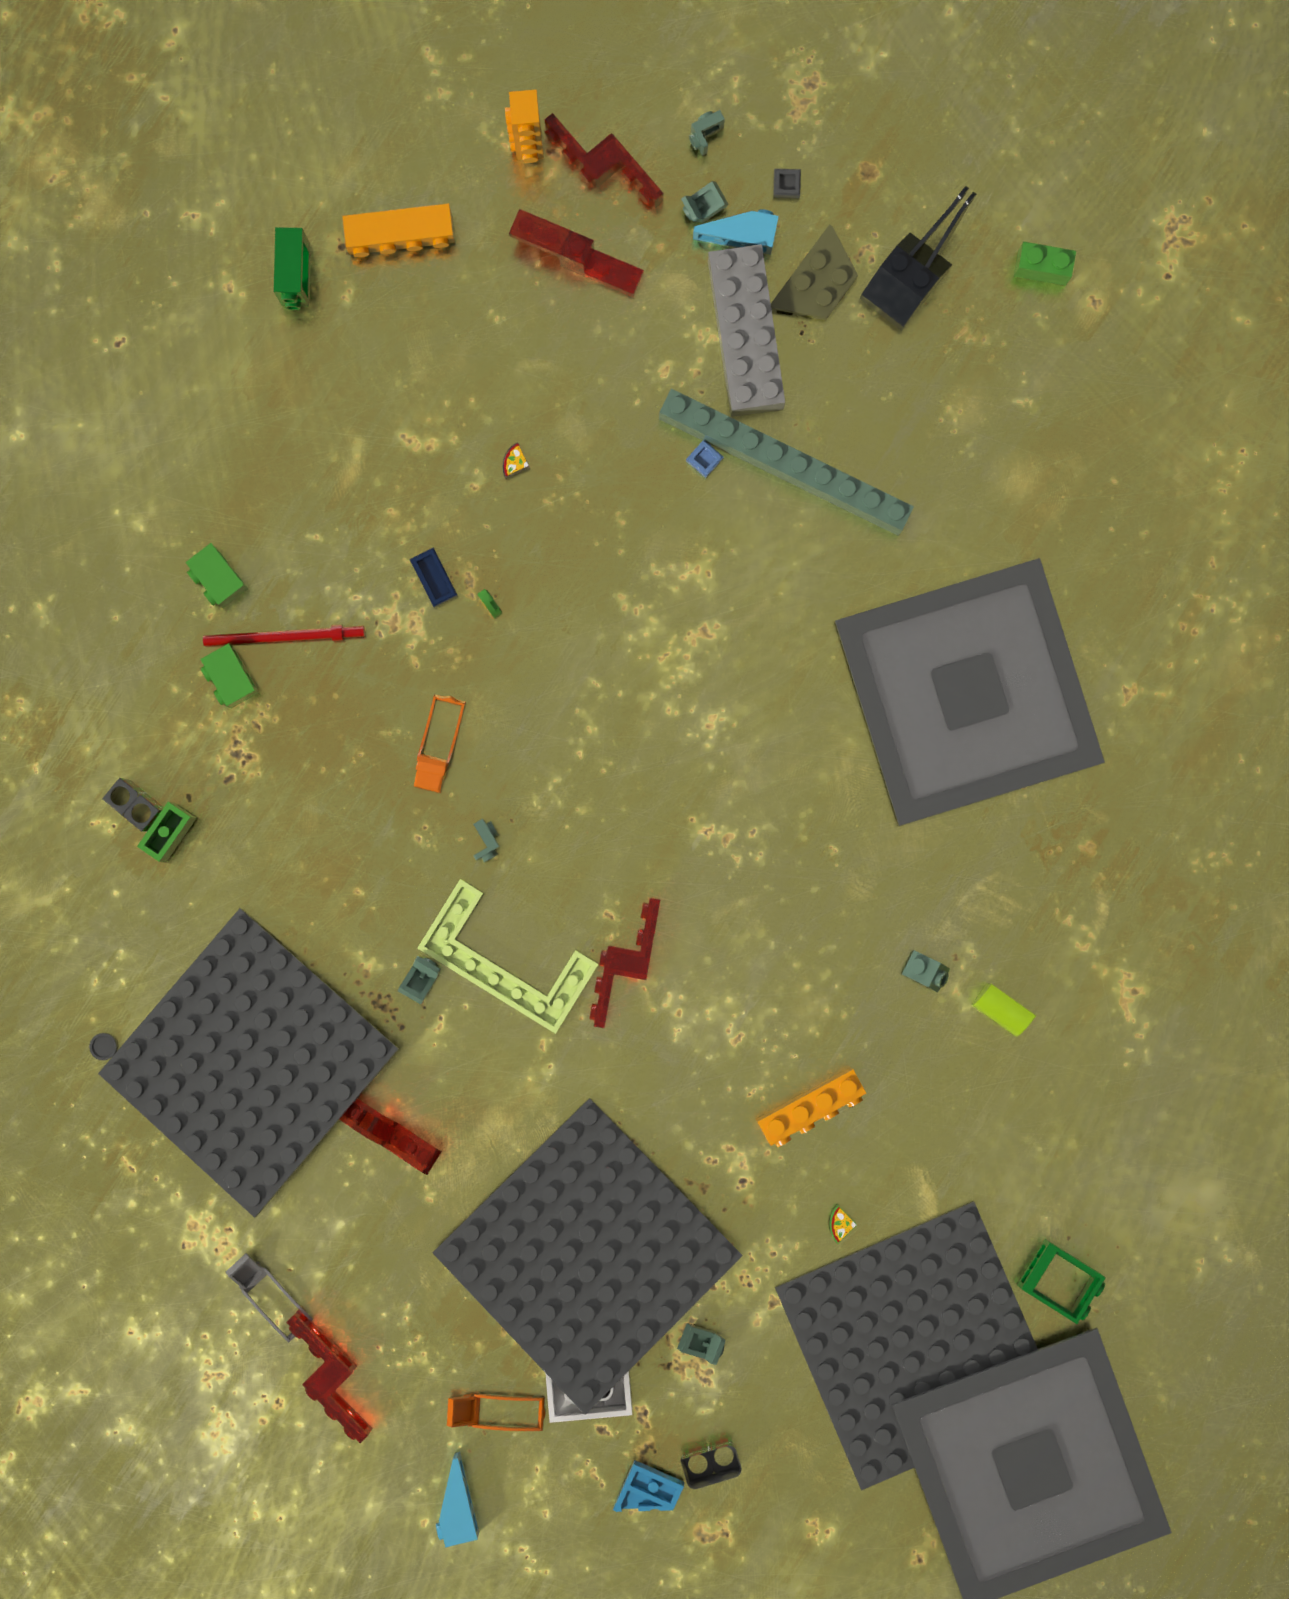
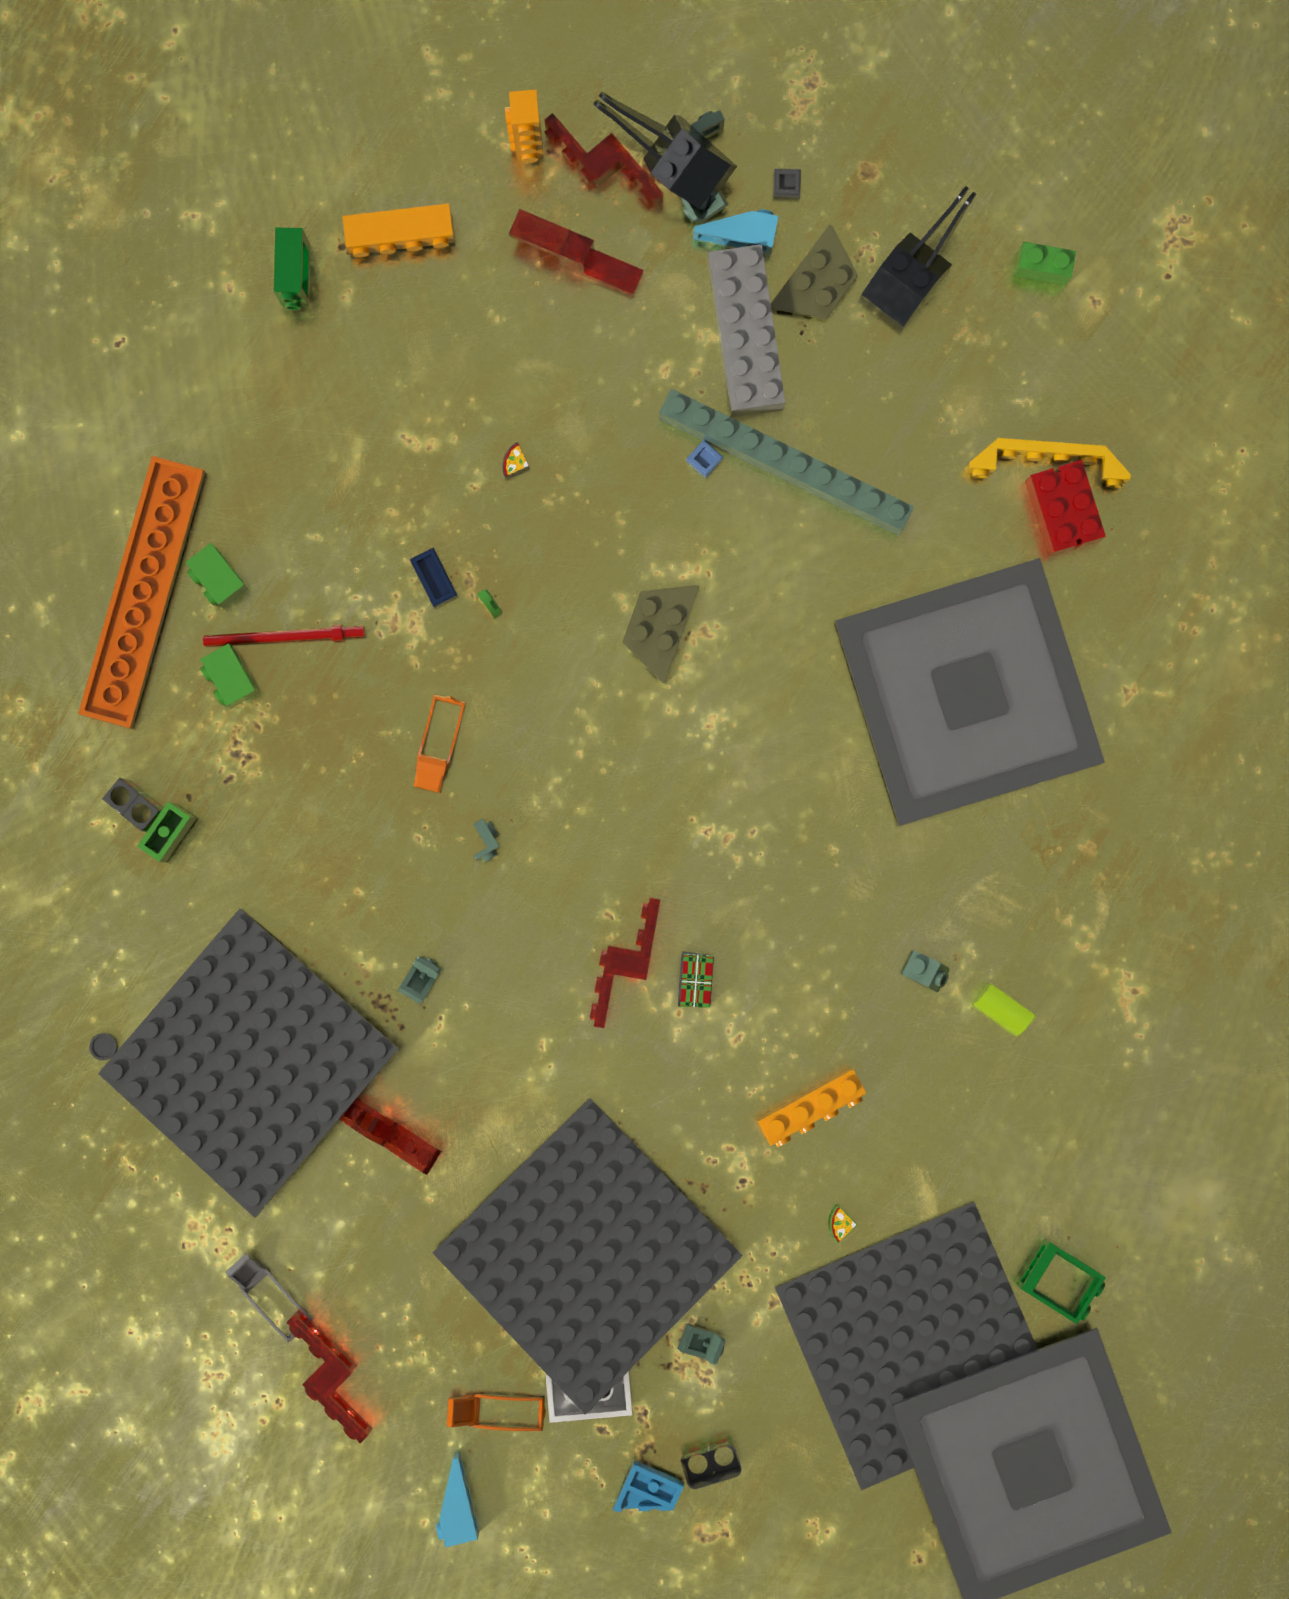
yellowish green plate [417,879,598,1034] -> none
none -> orange plate [78,456,205,729]
none -> black slope [593,92,737,210]
none -> olive wing [622,585,699,684]
none -> piece [678,951,714,1008]
none -> yellow slope [965,438,1131,488]
none -> red piece [1025,460,1106,557]

